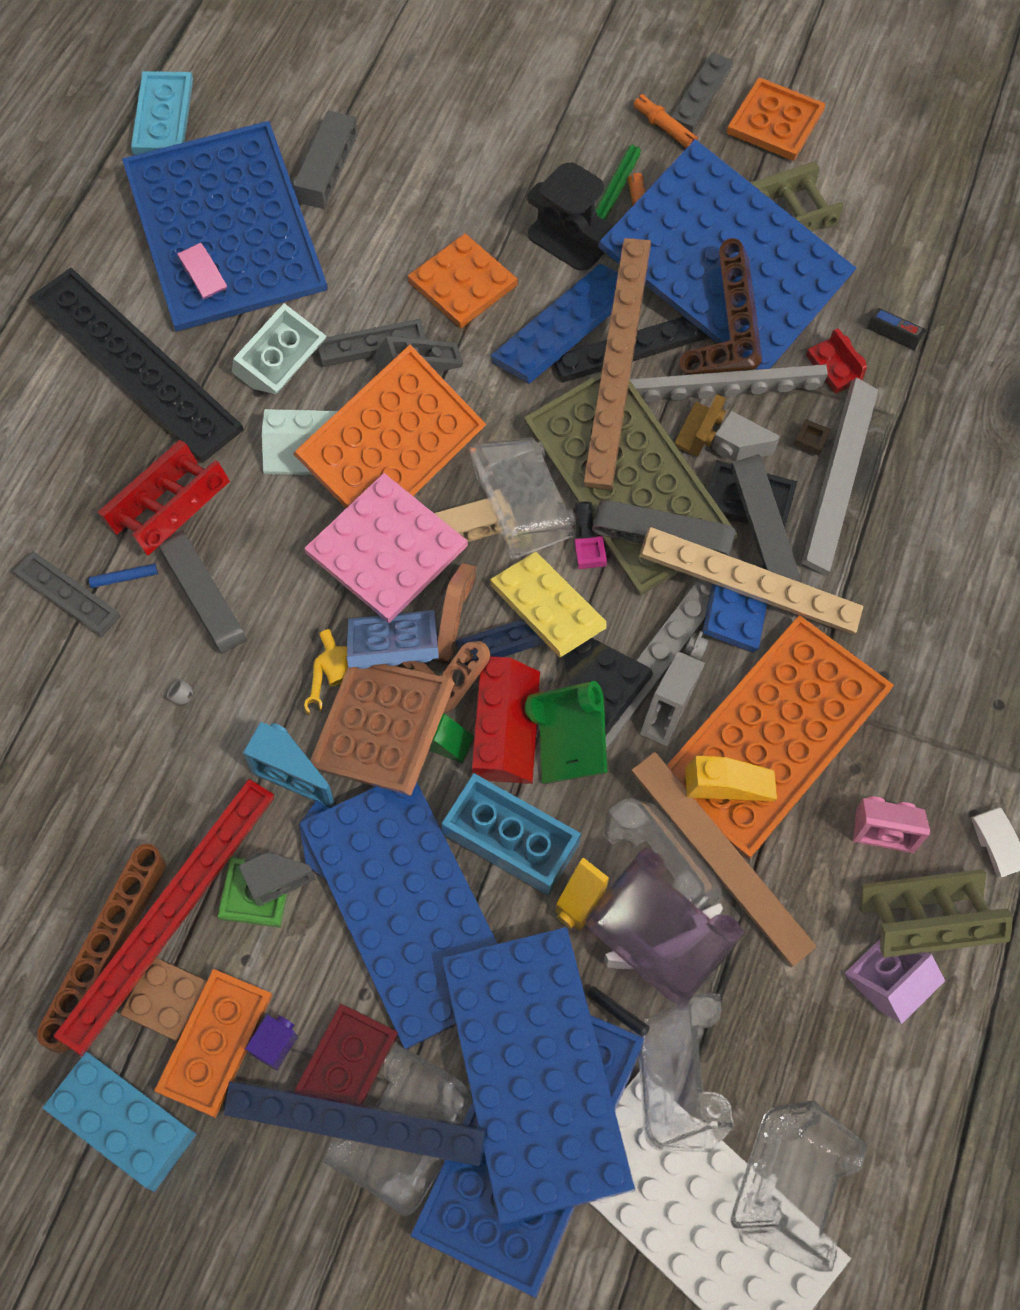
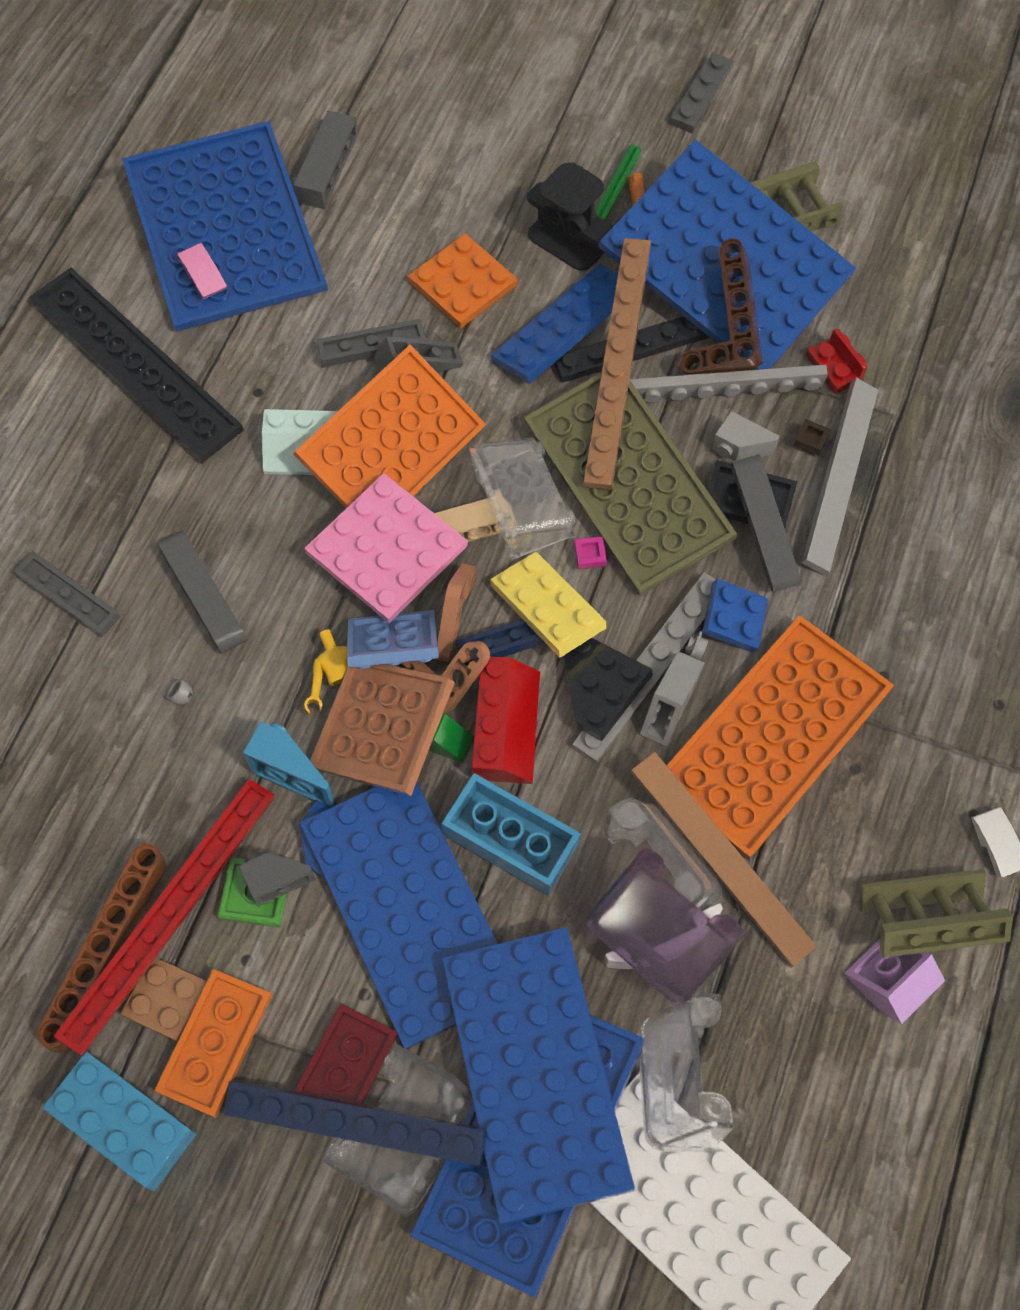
blue piece [89,563,158,588] -> none
red fence [97,440,230,556] -> none
medium azure plate [131,71,193,154] -> none
light aqua slope [232,303,327,394] -> none
dark purple brick [245,1015,298,1071] -> none
green door [525,681,608,784] -> none
yellow slope [555,858,609,932] -> none
black pin [573,501,595,538] -> none
black piece [587,986,650,1037] -> none
dark grey beam [592,500,736,556] -> none
orange pin [633,94,698,148] -> none
tan plate [639,527,863,635] -> none
pearl gold bracket [674,394,726,457] -> none
yellow slope [685,756,777,801] -> none
orange plate [727,77,826,161] -> none
clear windscreen [730,1100,867,1272] -> none
bright pink slope [853,797,930,853] -> none
black slope [867,308,927,351] -> none

